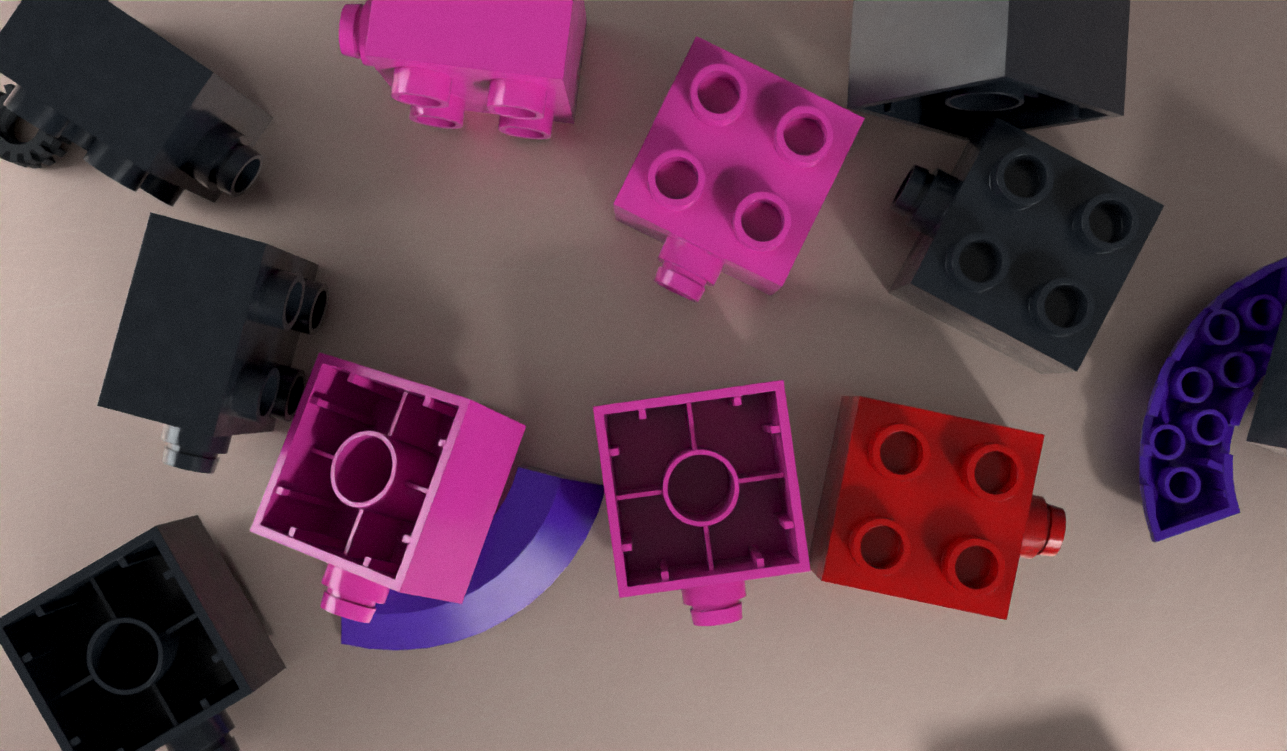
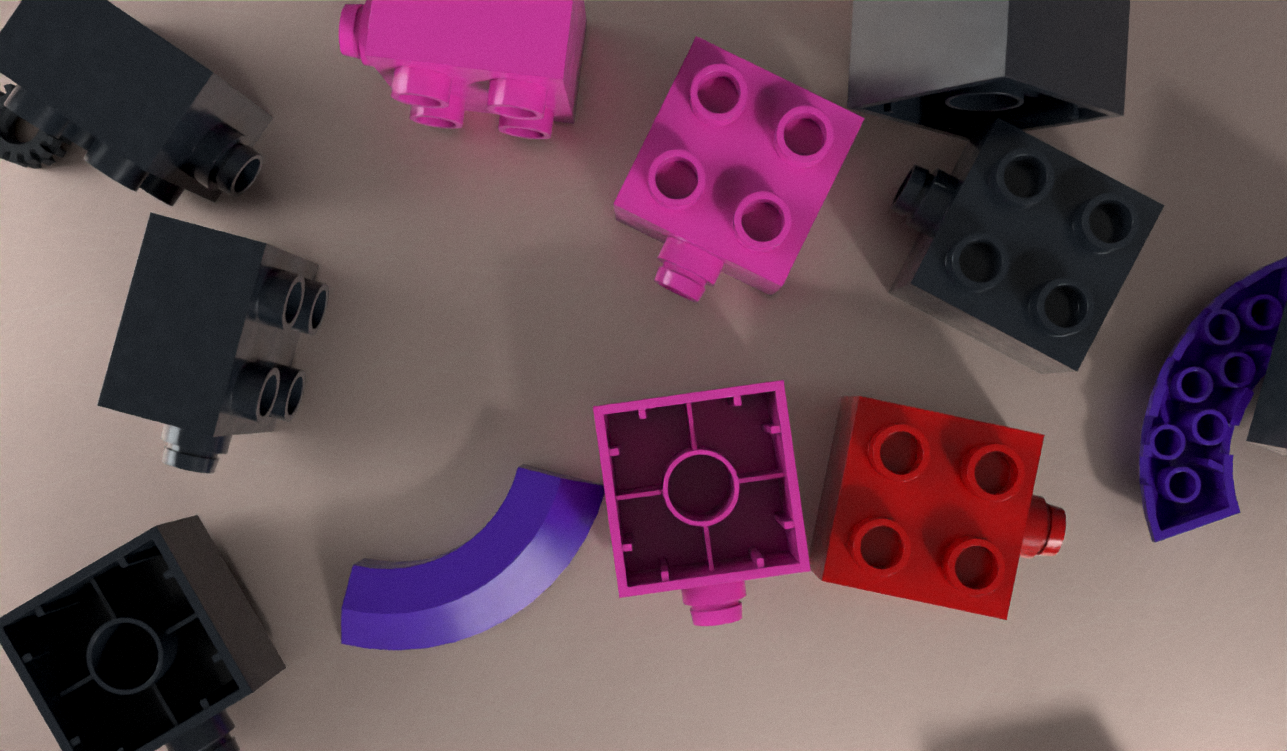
dark pink brick [250,352,526,623] -> none

